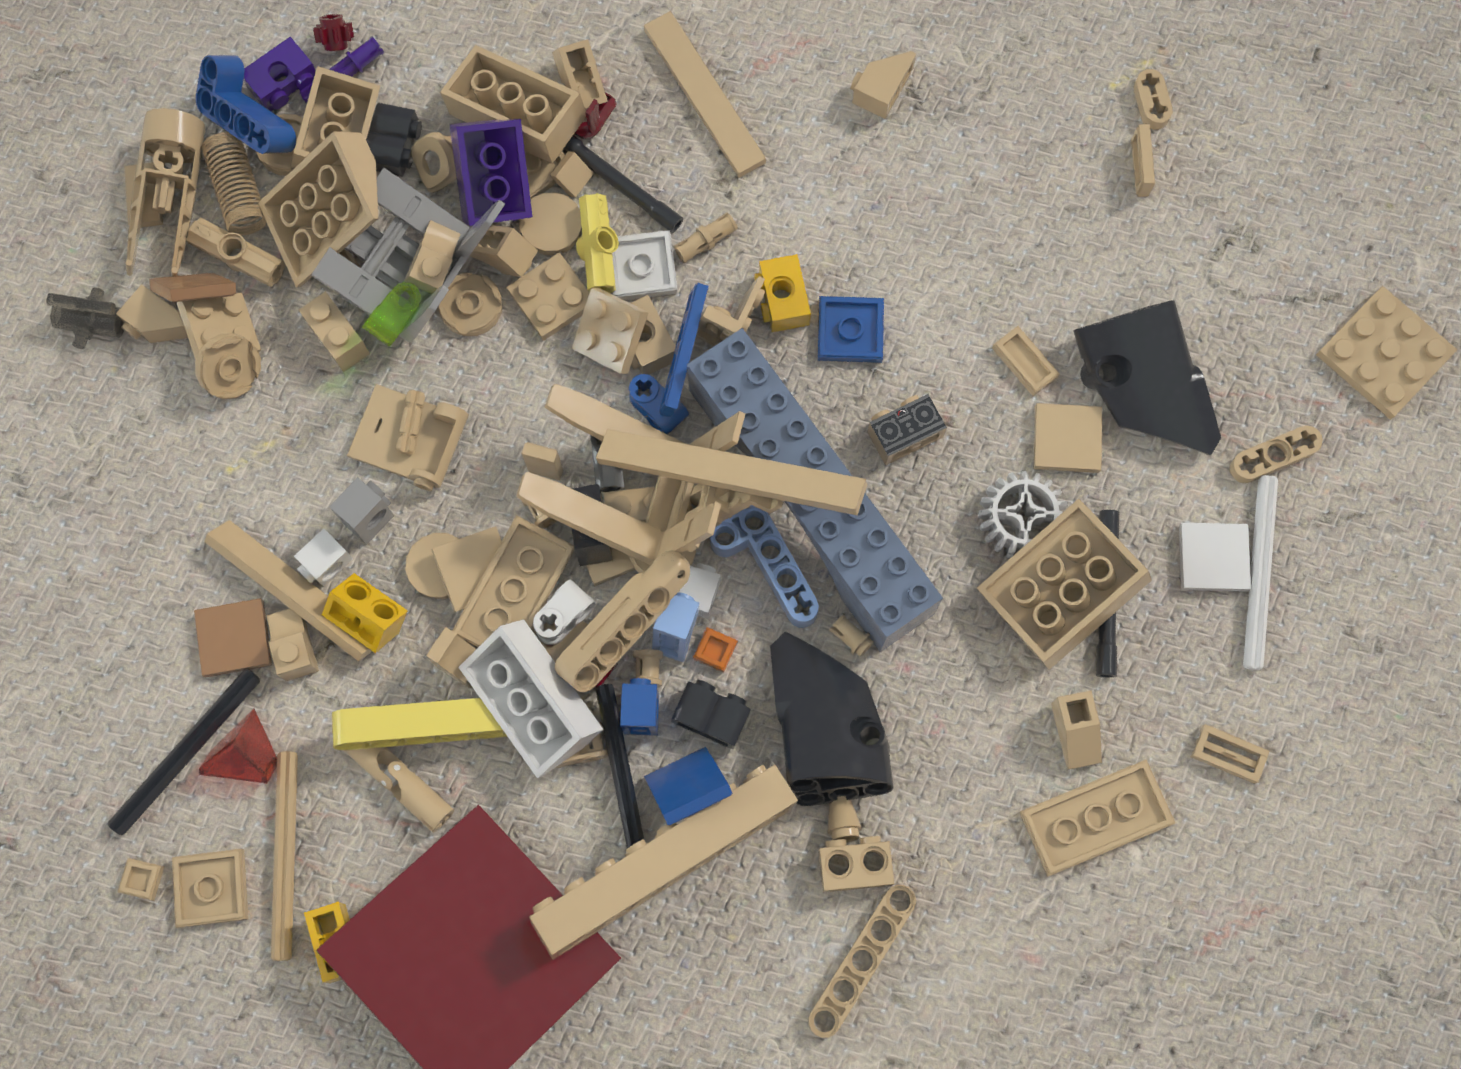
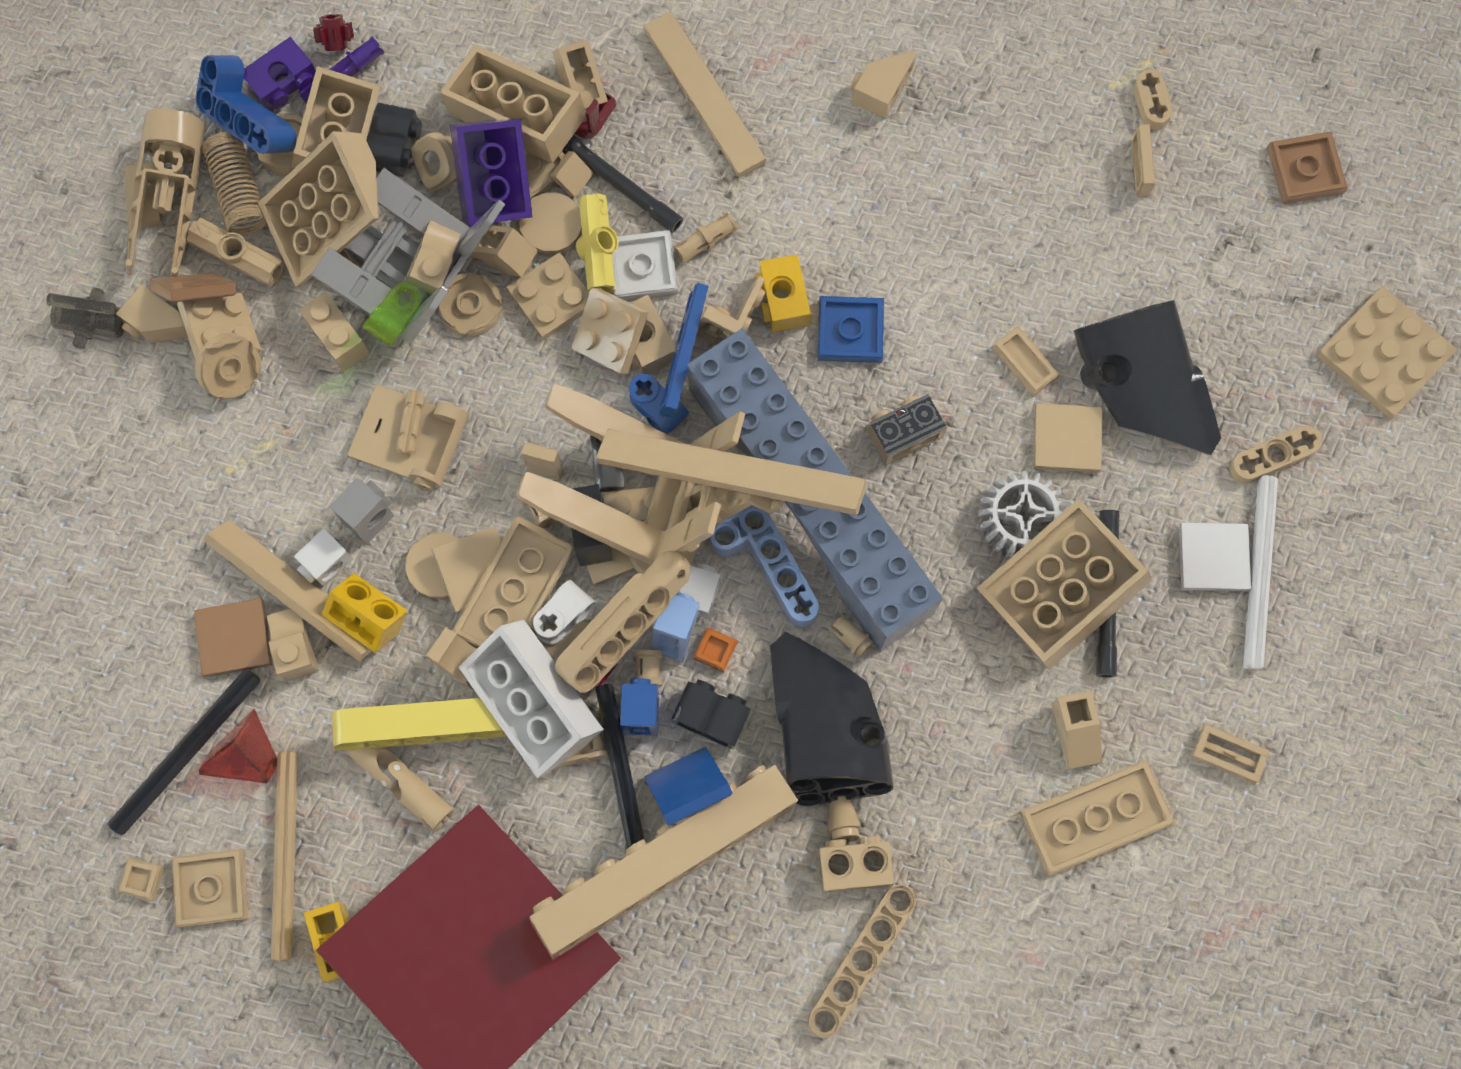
none -> medium nougat tile [1267,132,1348,204]

